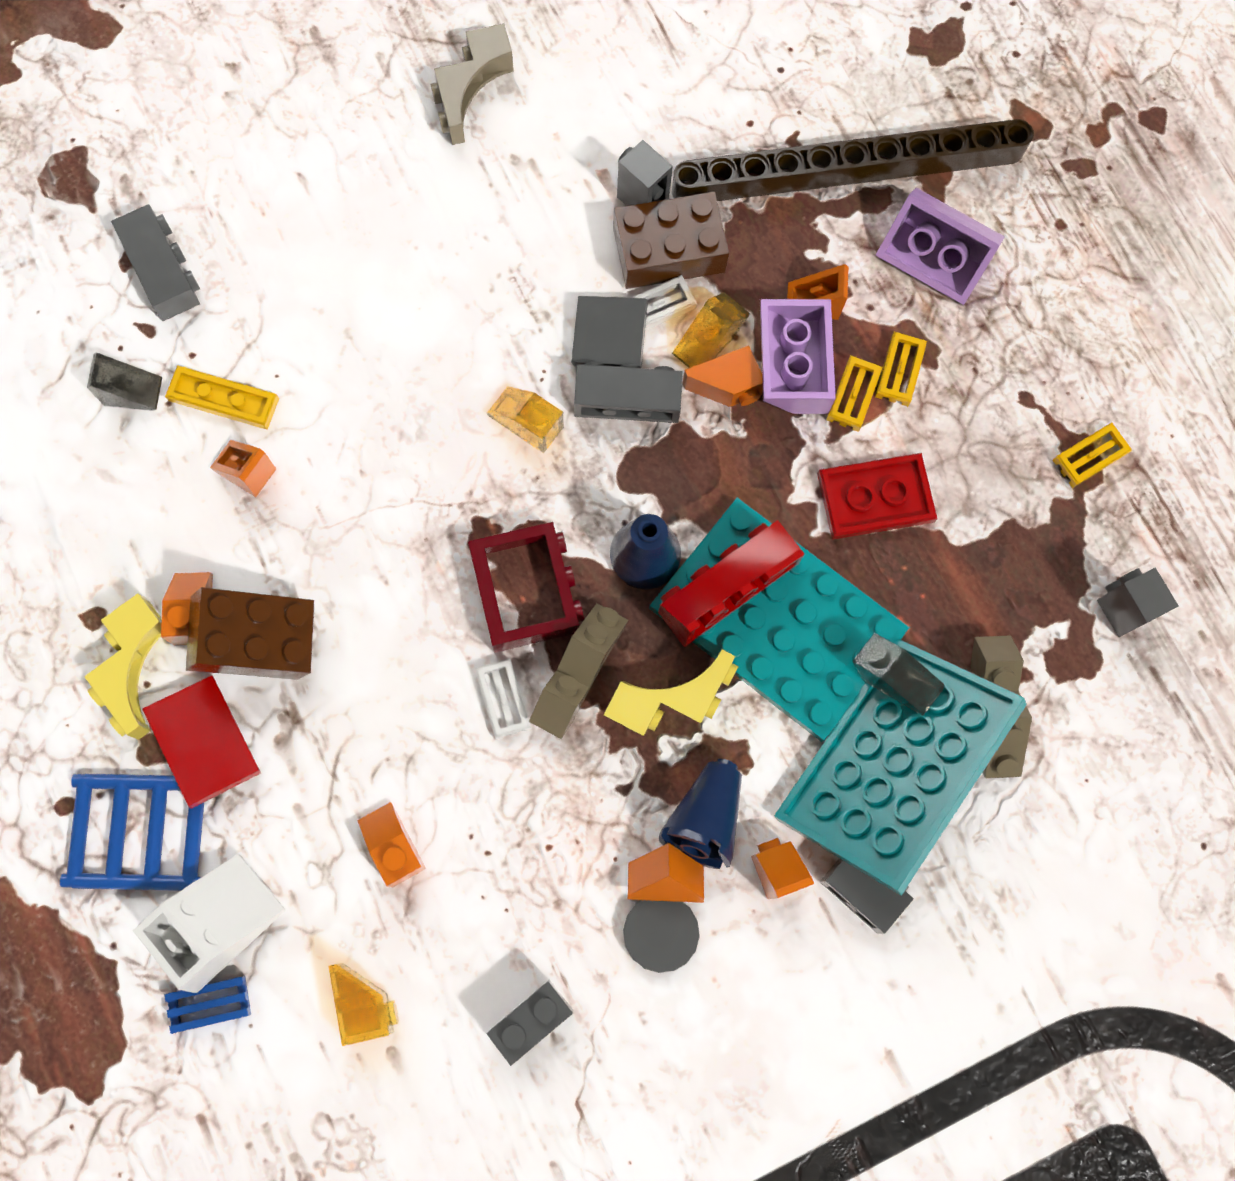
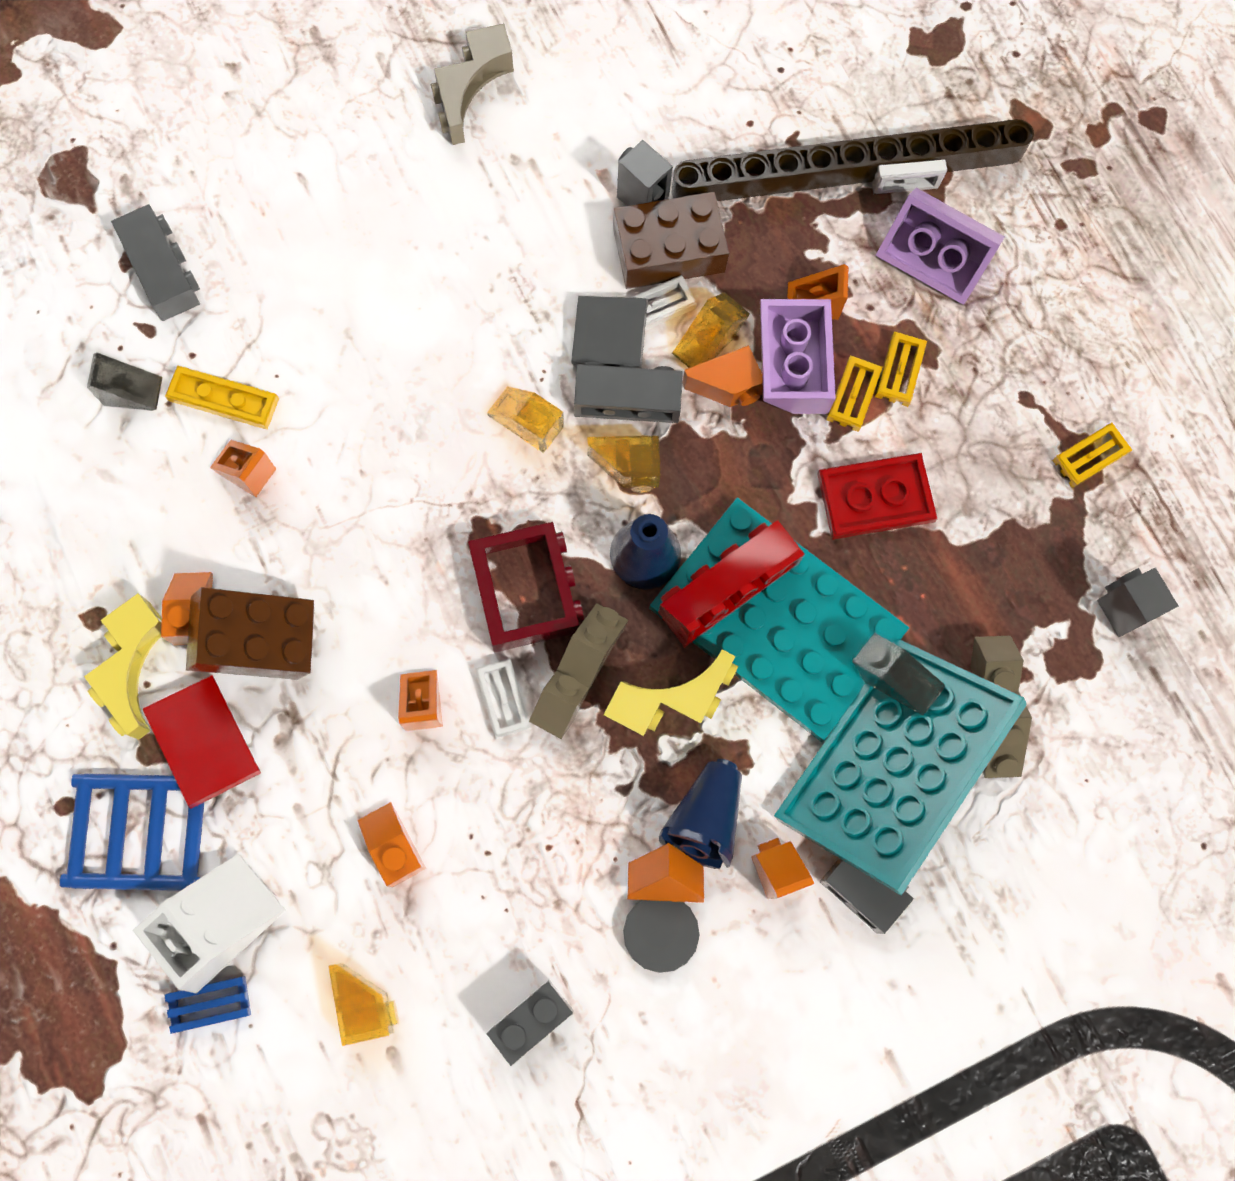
none -> orange slope [398,670,443,731]
none -> clear yellow slope [587,436,660,492]
none -> white tile [872,160,947,194]

